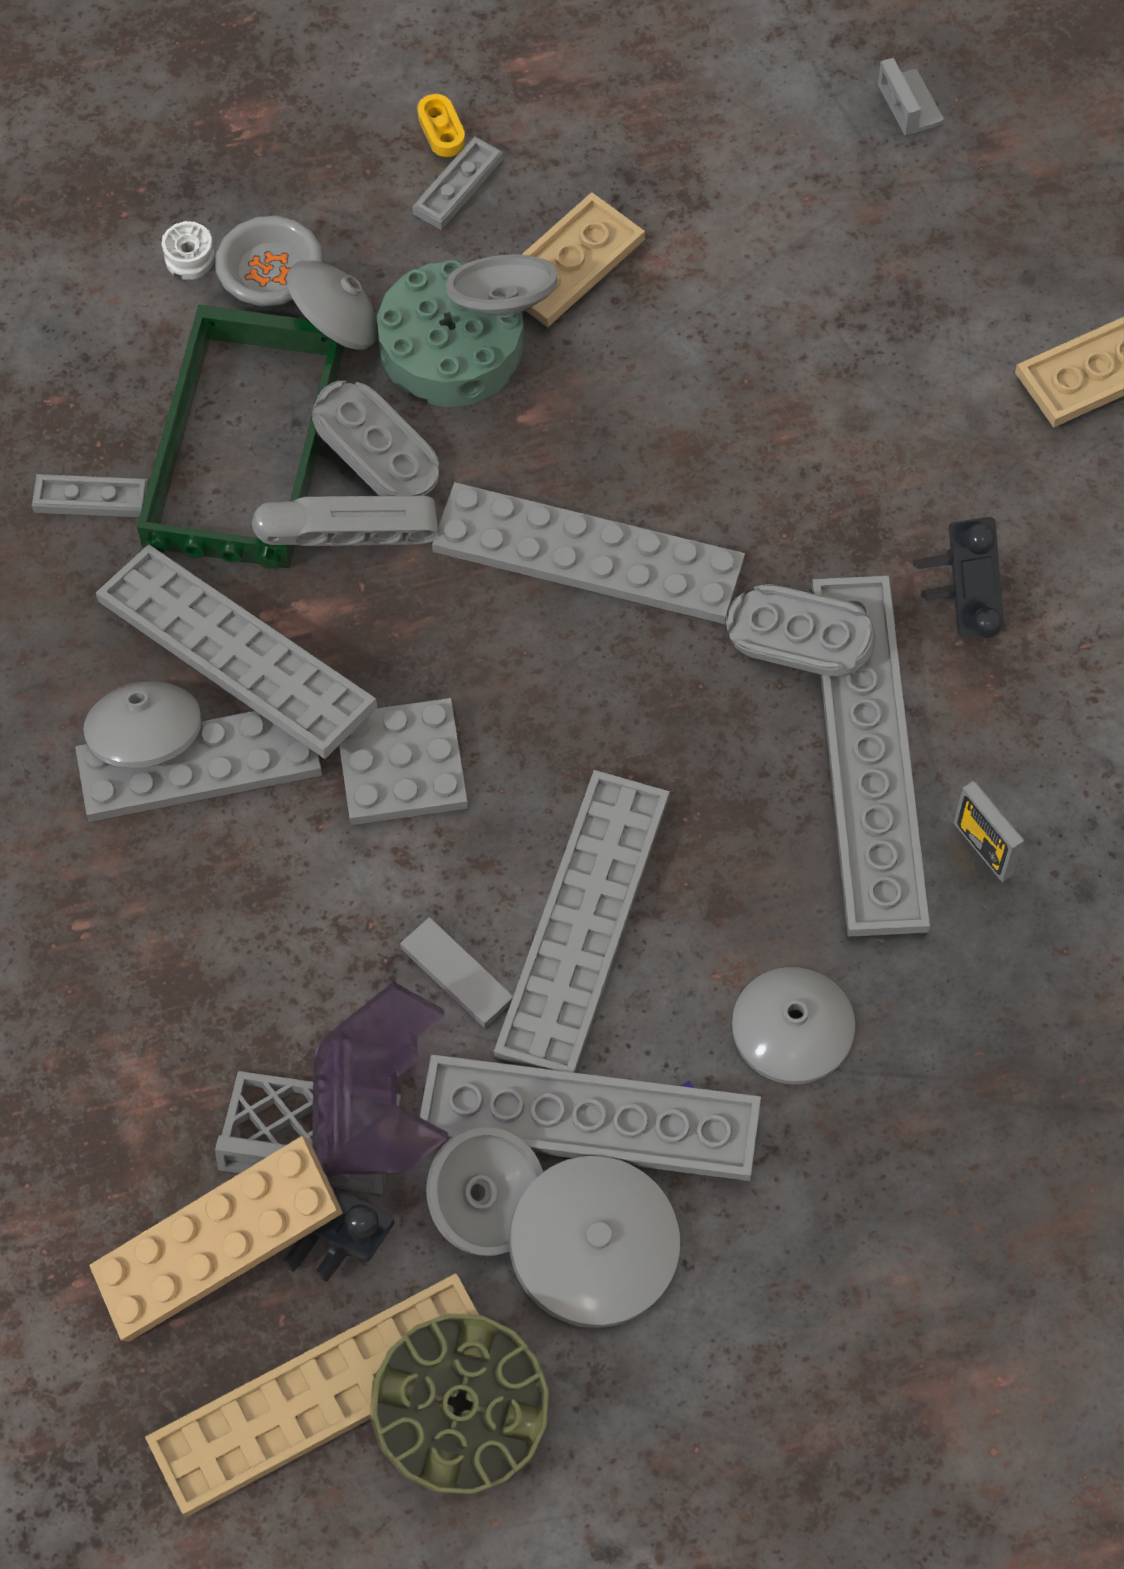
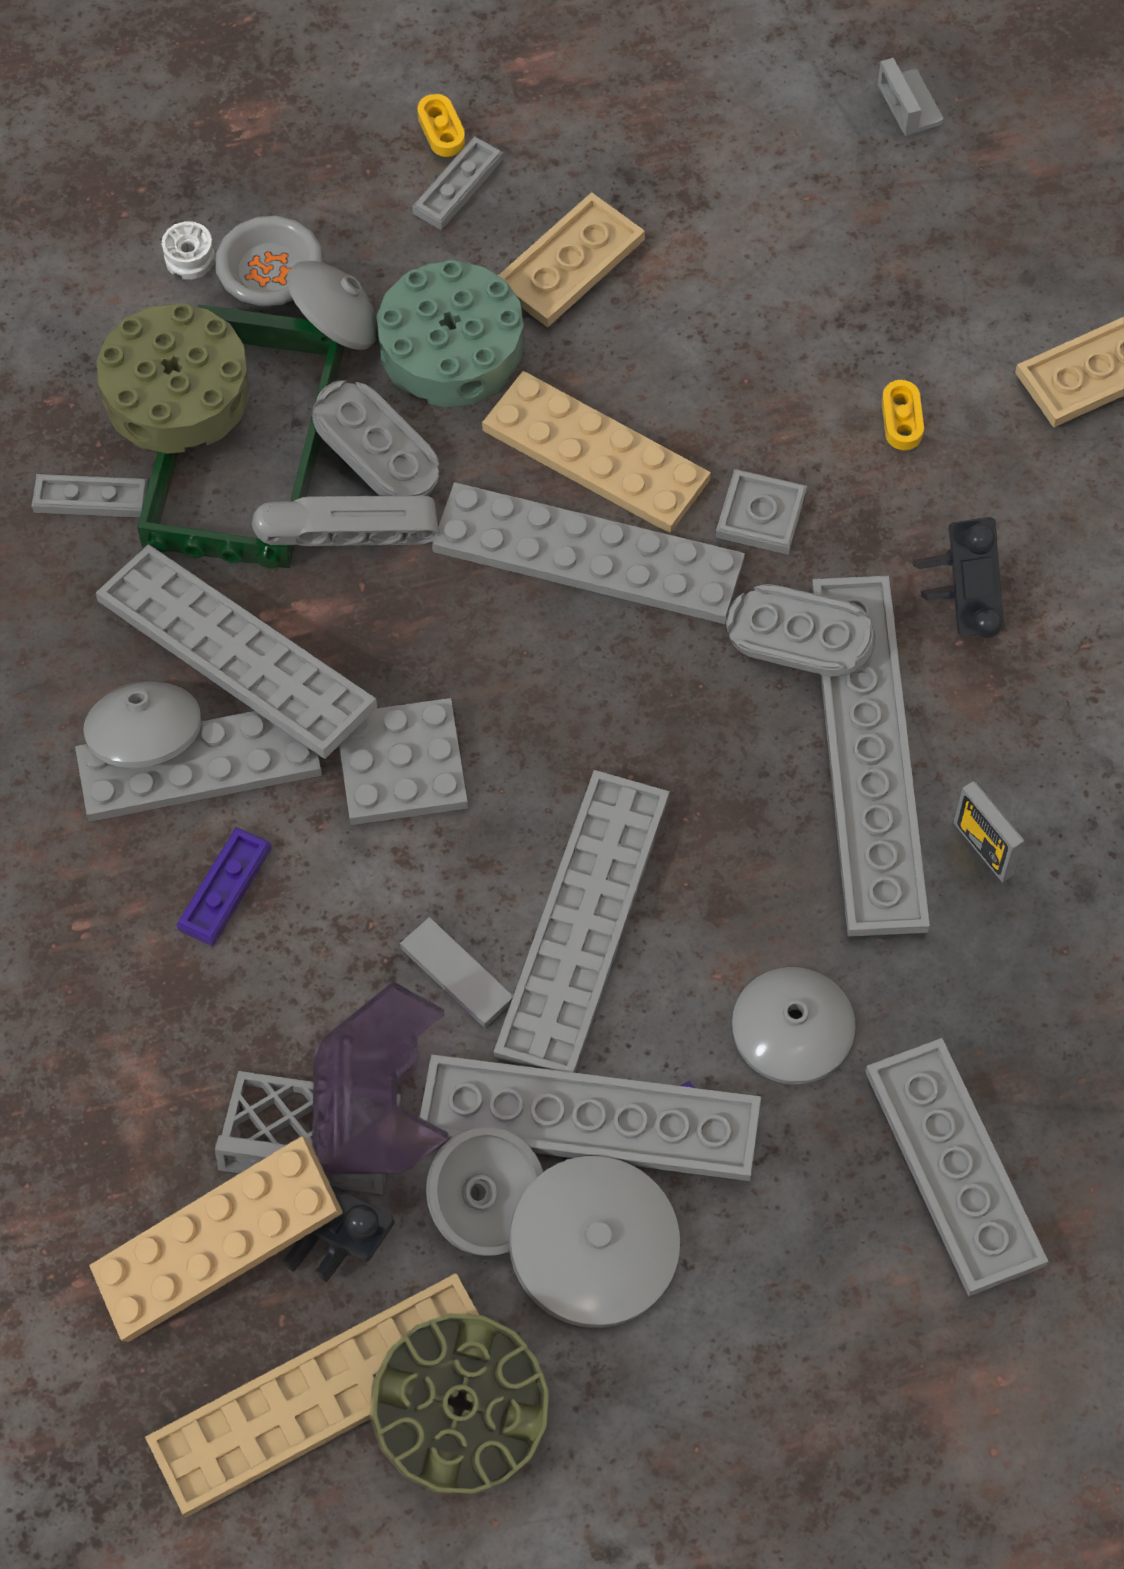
light grey dish [446,254,558,317] -> none
none -> olive brick [96,303,250,454]
none -> dark purple tile [176,827,272,946]
none -> tan plate [482,371,711,534]
none -> light grey tile [715,469,807,555]
none -> light grey plate [865,1038,1049,1297]
none -> yellow plate [882,380,924,450]

